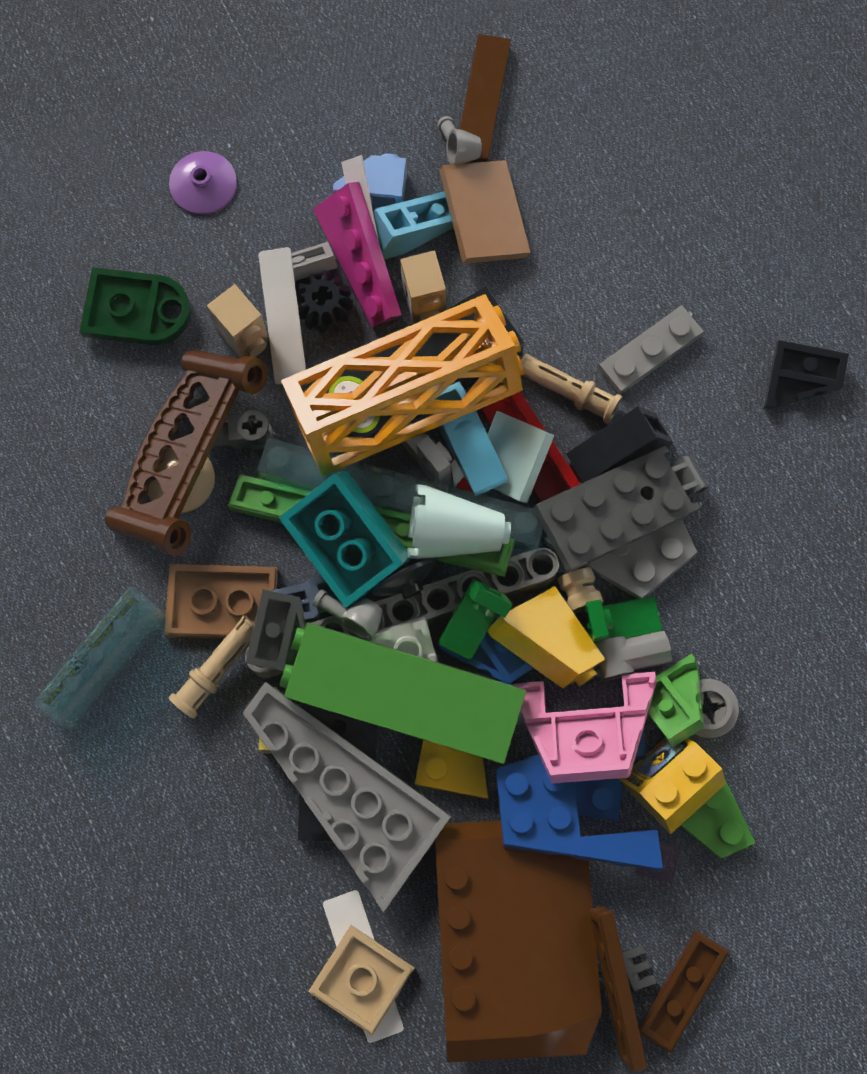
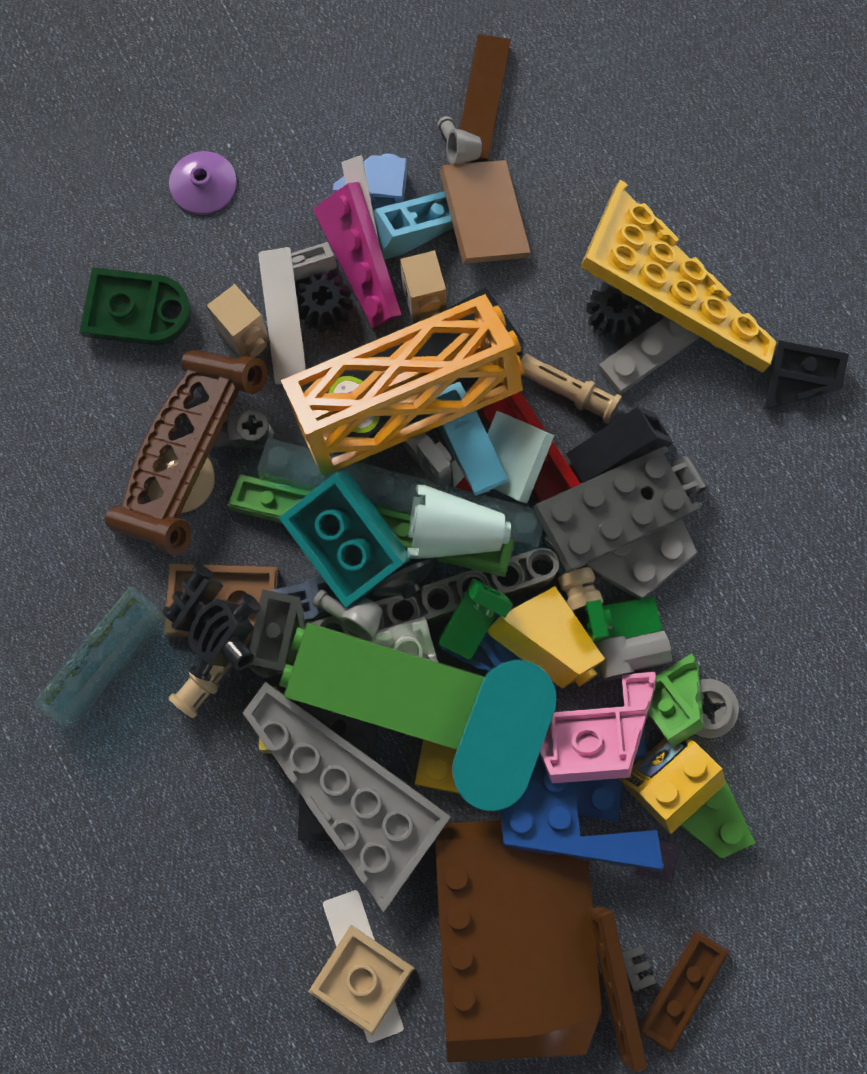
none -> black piece [162,564,261,681]
none -> teal tile [452,660,556,811]
none -> yellow wing [580,180,777,373]
none -> black gear [586,281,646,341]

